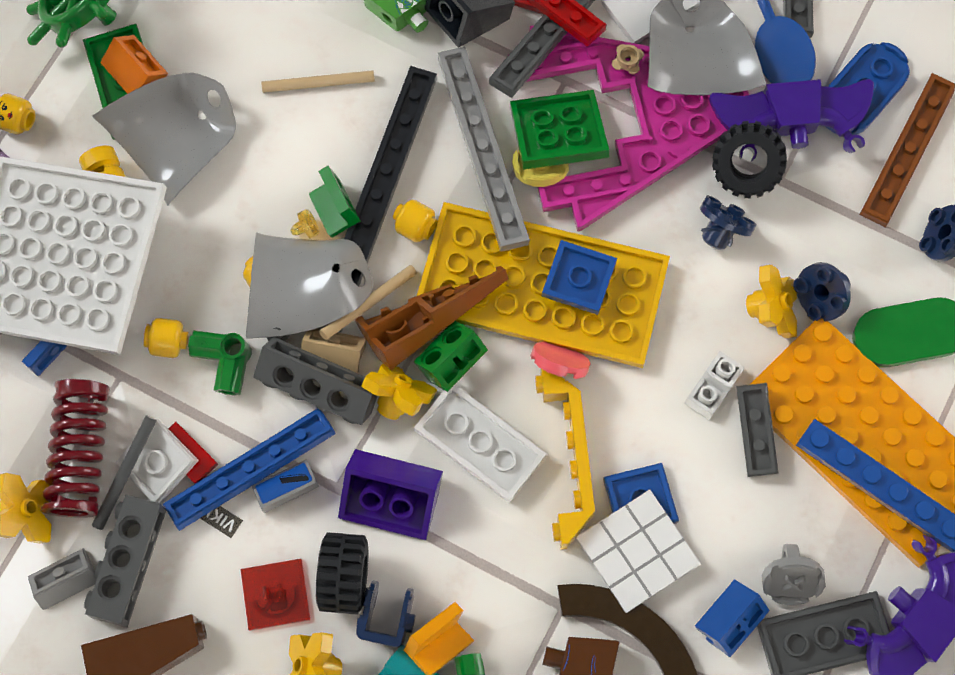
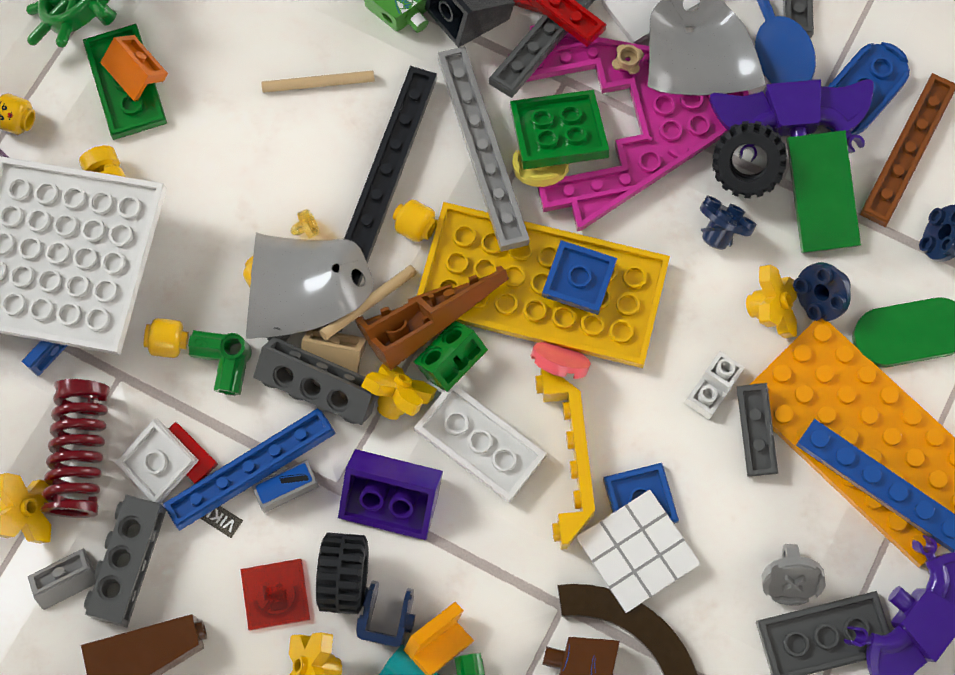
light grey piece [92,73,236,206] -> none
dark grey bar [92,415,157,530] -> none
green panel [309,165,361,238] -> none
blue hinge [695,579,770,657] -> none
none -> green tile [786,130,861,253]

